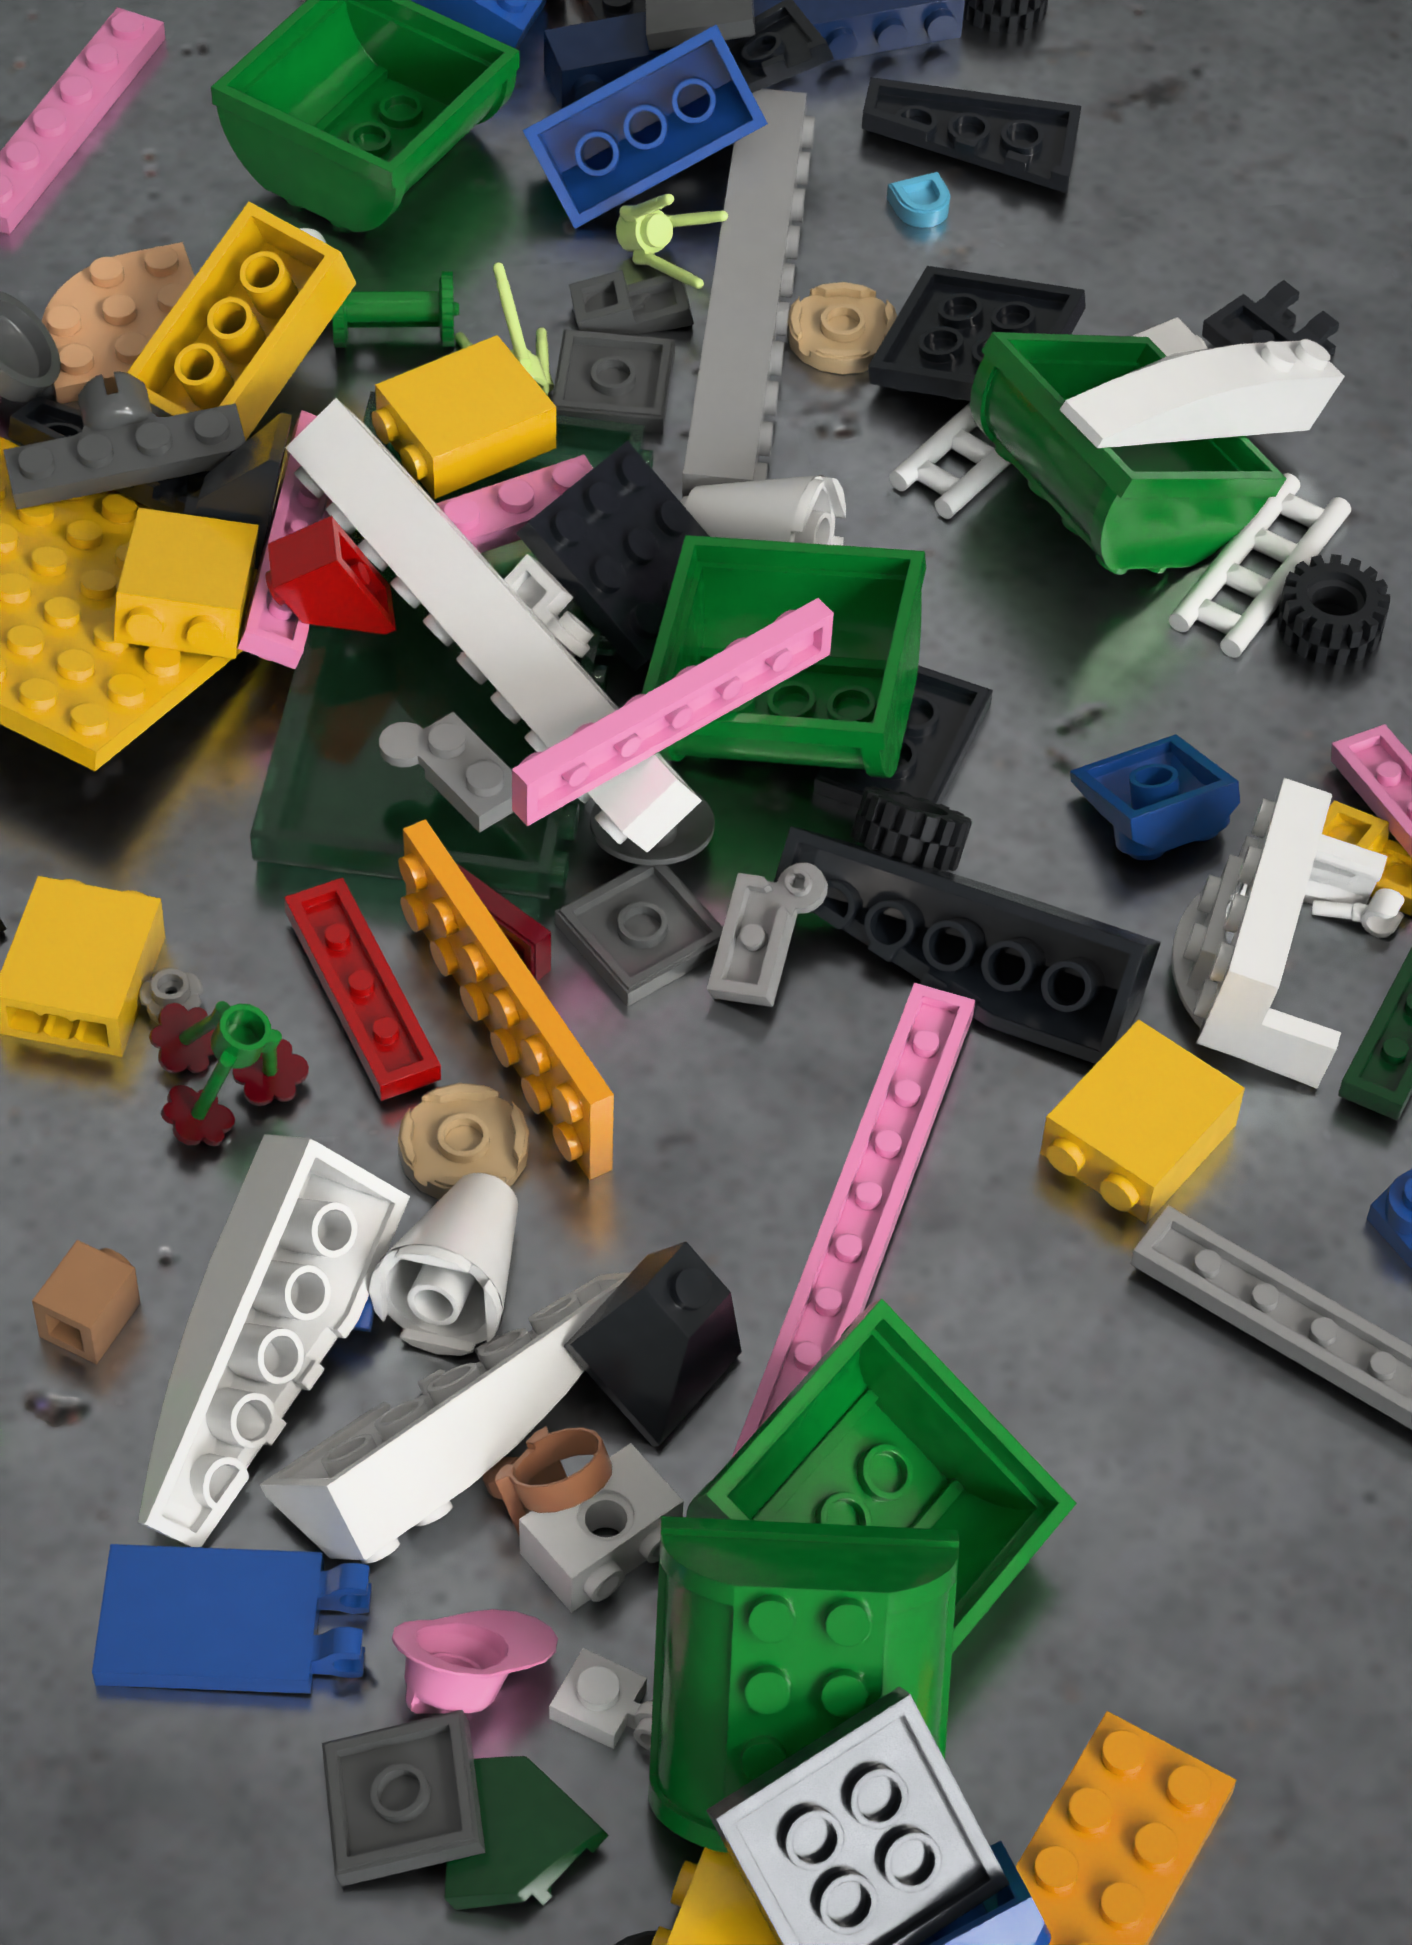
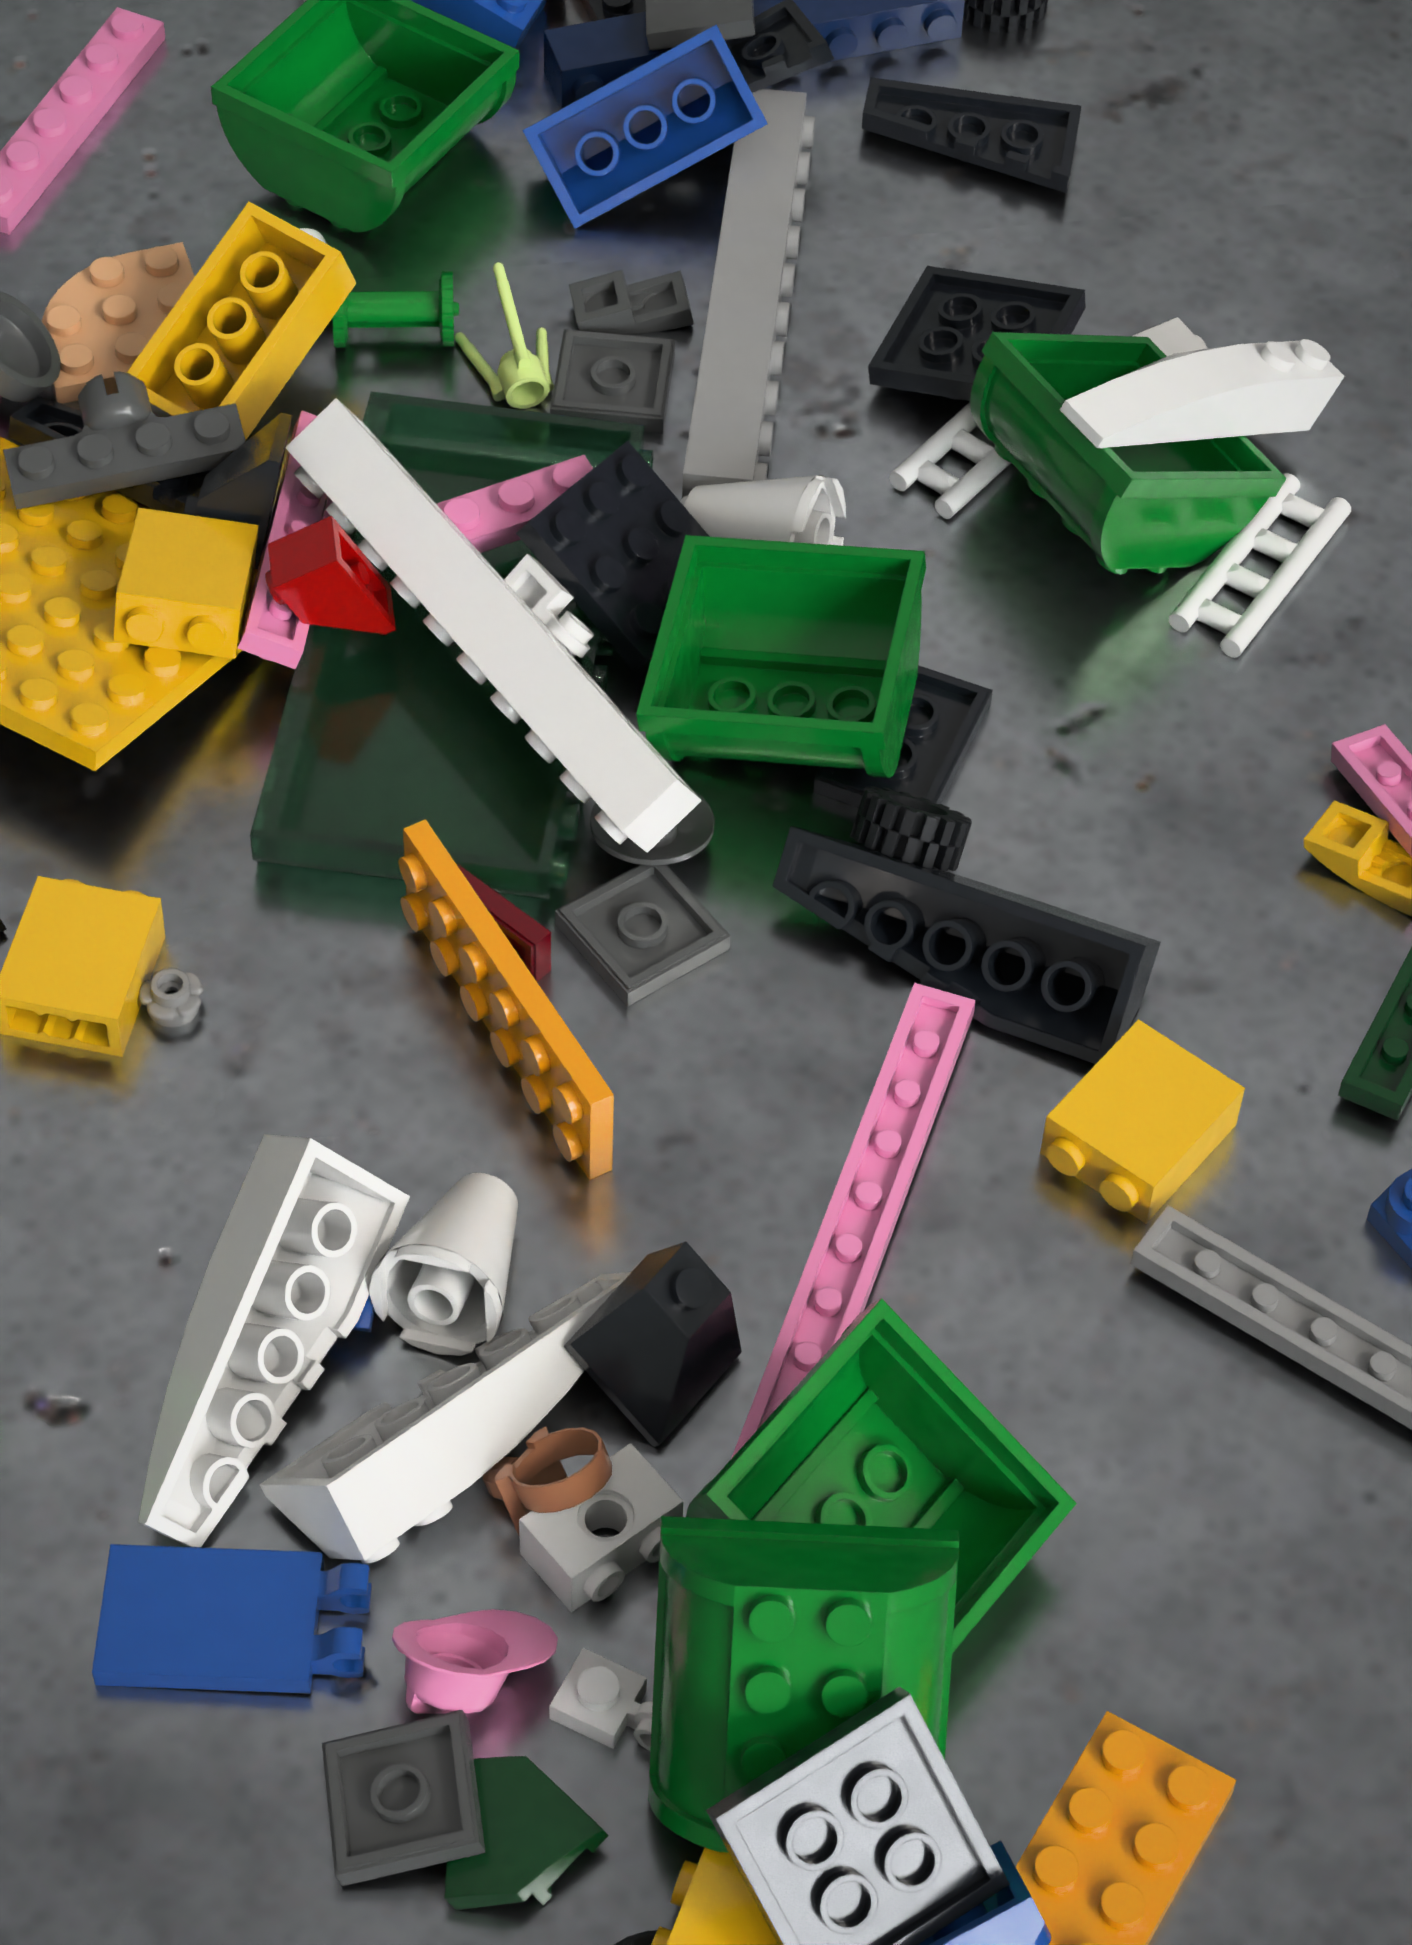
medium nougat brick [32,1240,141,1365] -> none
dark red plant [149,1001,309,1146] -> none
red plate [284,877,441,1101] -> none
yellow brick [371,335,556,499] -> none
light grey hinge [379,712,513,833] -> none
tan tile [398,1083,529,1200] -> none
bright pink plate [512,598,834,826] -> none
yellowish green plant [616,193,728,289] -> none
light grey hinge [707,862,828,1007] -> none
tan tile [787,282,897,375] -> none
medium azure tile [887,172,951,228] -> none
blue slope [1070,734,1240,860] -> none
white piece [1171,778,1387,1089] -> none
black plate [1202,280,1339,357] -> none
black tyre [1277,554,1390,665] -> none
white hand [1312,888,1404,938] -> none

